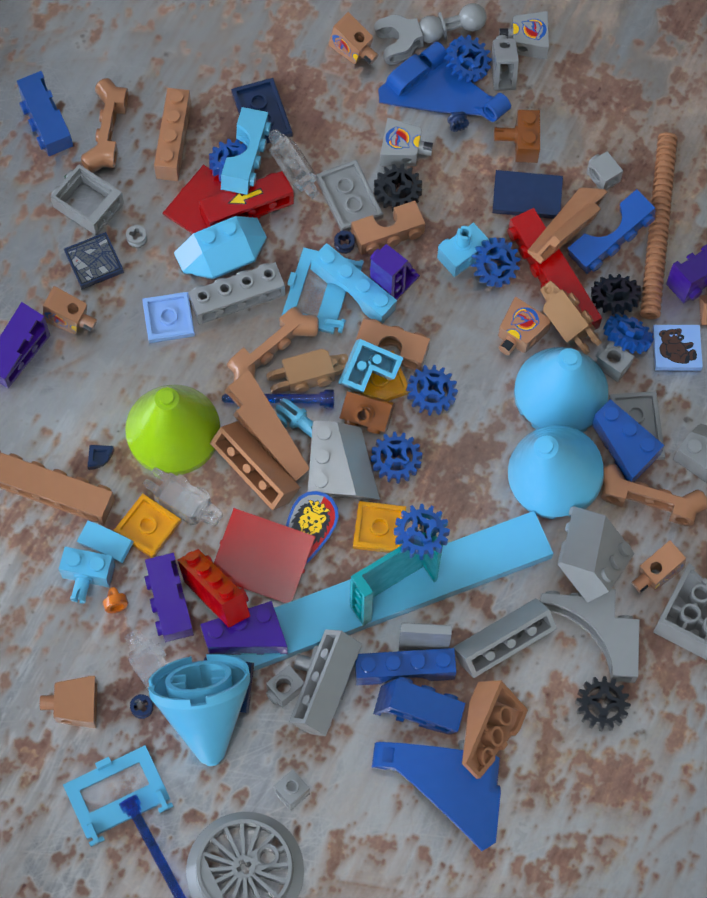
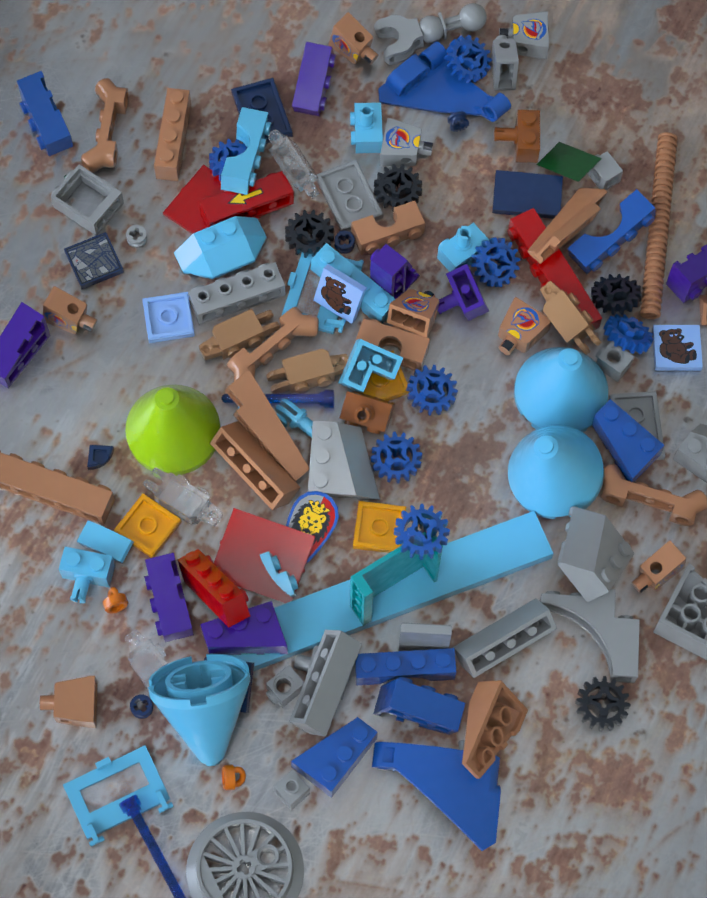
none -> medium nougat hinge [199,309,280,361]
none -> orange tile [222,764,246,790]
none -> medium azure slope [260,551,299,597]
none -> black gear [285,210,334,258]
none -> blue wedge [291,717,378,798]
none -> dark purple wedge [292,42,336,117]
none -> light blue tile [313,264,367,324]
none -> medium azure brick [350,103,383,153]
none -> nougat torso [387,289,439,338]
none -> dark purple brick [438,264,489,321]
none -> dark green sticker [536,142,602,182]

